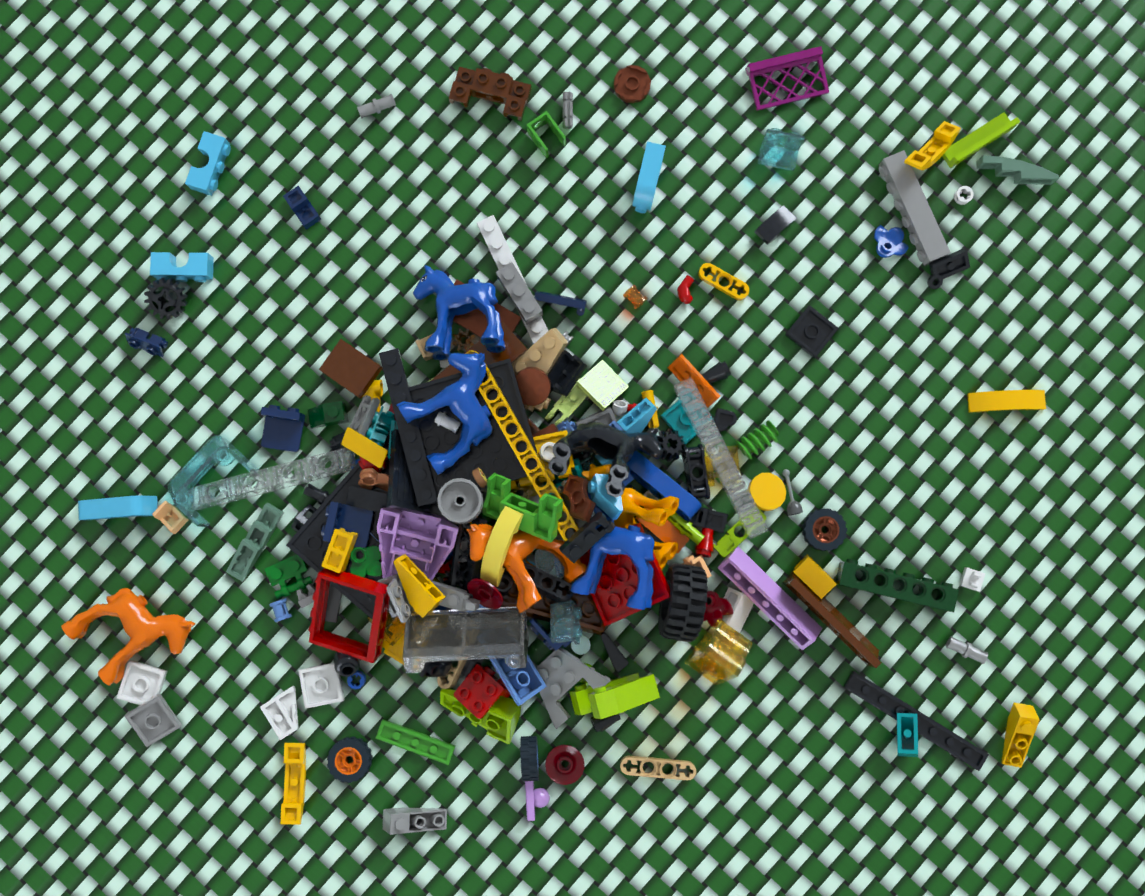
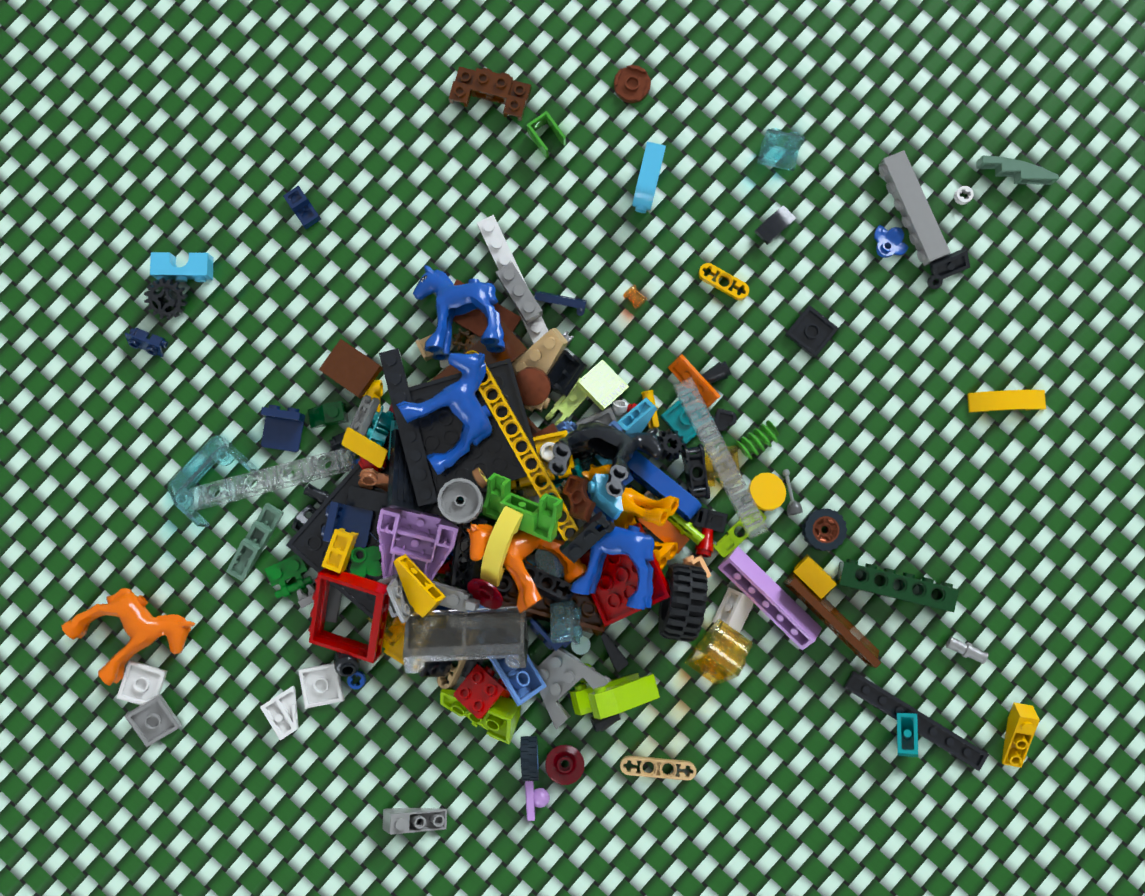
medium azure beam [78,496,158,520] -> none
light nougat bracket [152,501,188,534] -> none
medium azure arch [185,131,231,196] -> none
medium blue bush [269,598,292,622] -> none
yellow slope [280,743,306,825] -> none
black wheel [327,736,373,783] -> none
light grey pin [357,94,396,119] -> none
bright green tile [375,719,456,765] -> none
white pin [434,412,461,433] -> none
light grey axle [563,92,573,129] -> none
red arm [677,275,694,304] -> none
dark red plate [703,591,734,629] -> none
magenta fence [745,46,829,111] -> none
yellow slope [904,121,961,170] -> none
lime fence [942,112,1020,169] -> none
white tile [959,567,985,592] -> none

